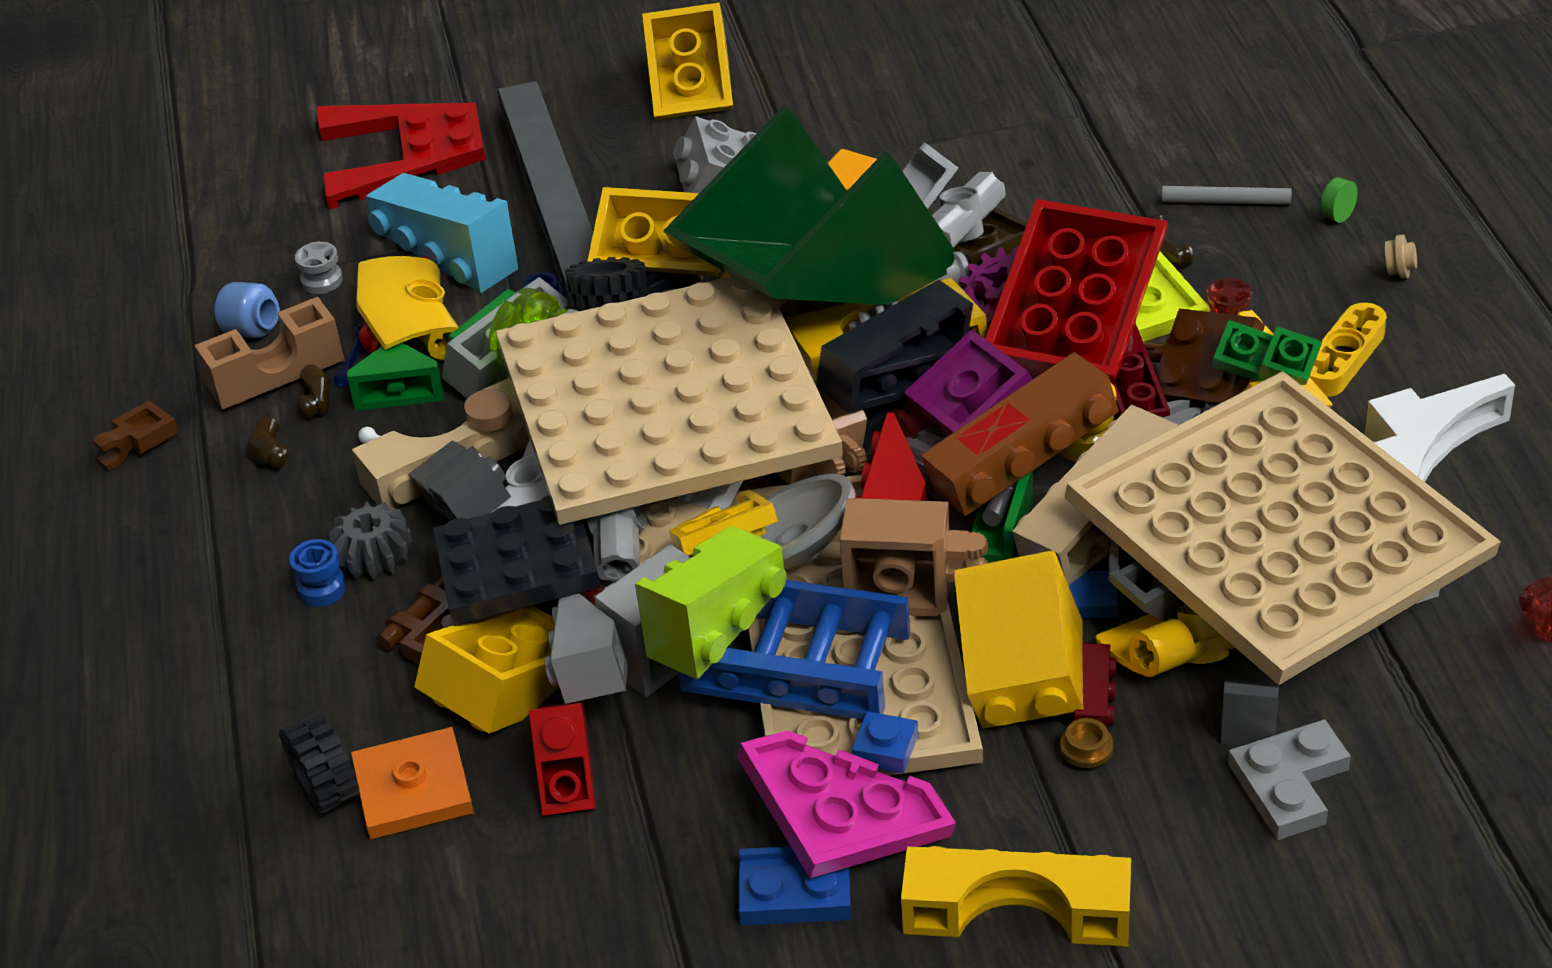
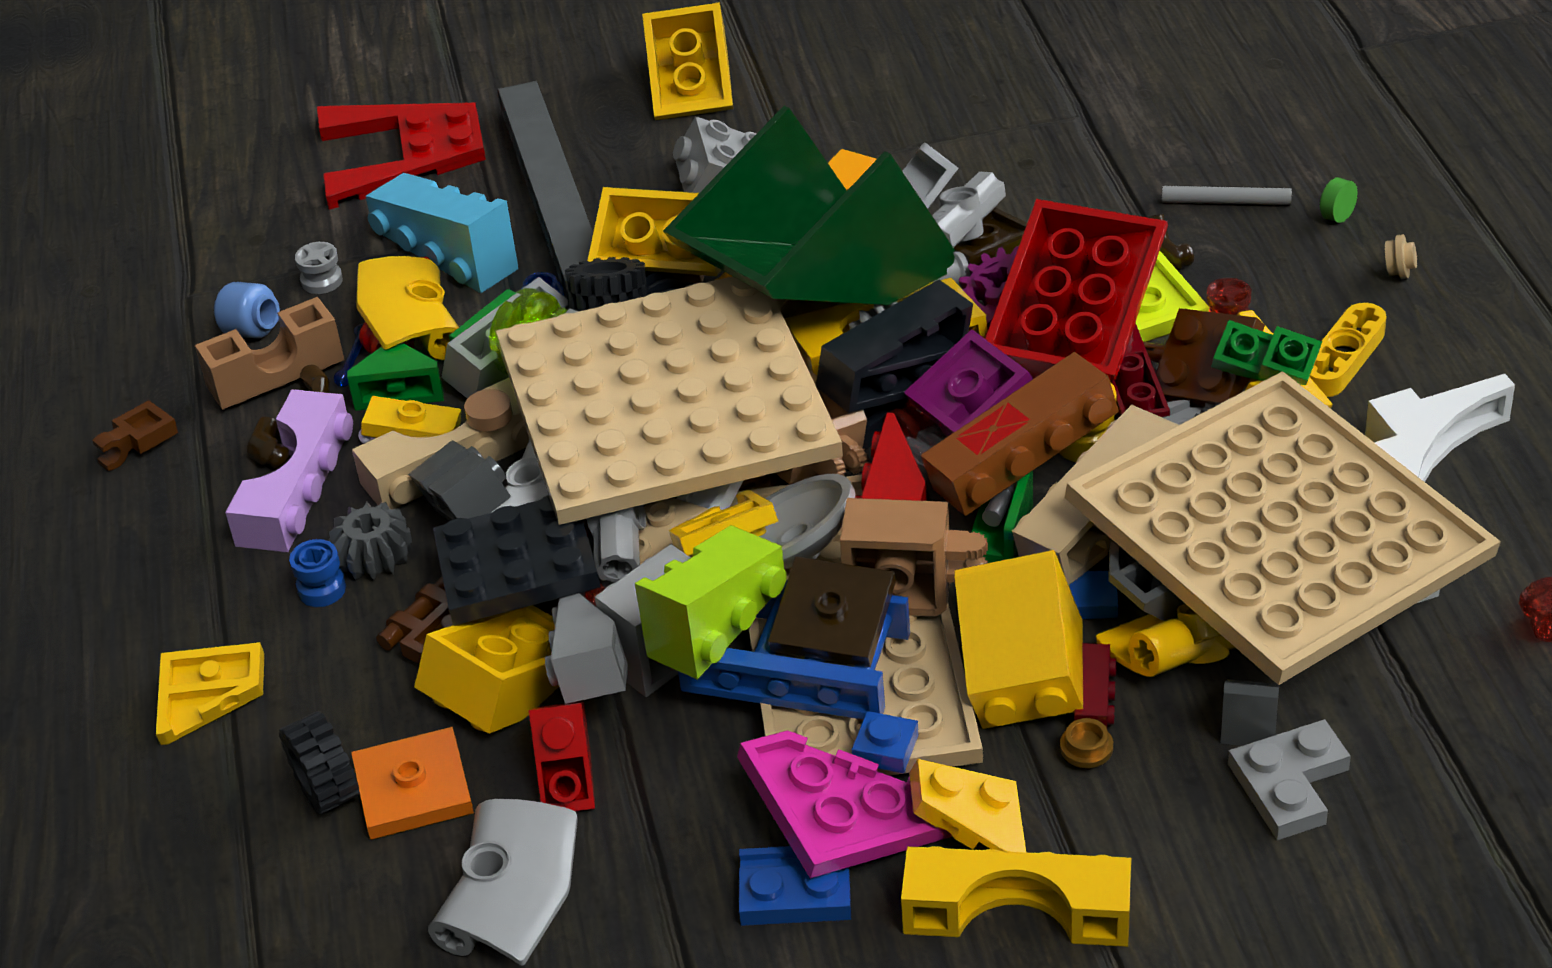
none -> yellow wing [156,642,264,745]
none -> lavender arch [225,389,353,552]
none -> yellow plate [361,396,461,438]
none -> light grey panel [428,799,578,966]
none -> dark brown plate [768,556,896,668]
none -> yellow wing [909,759,1026,852]

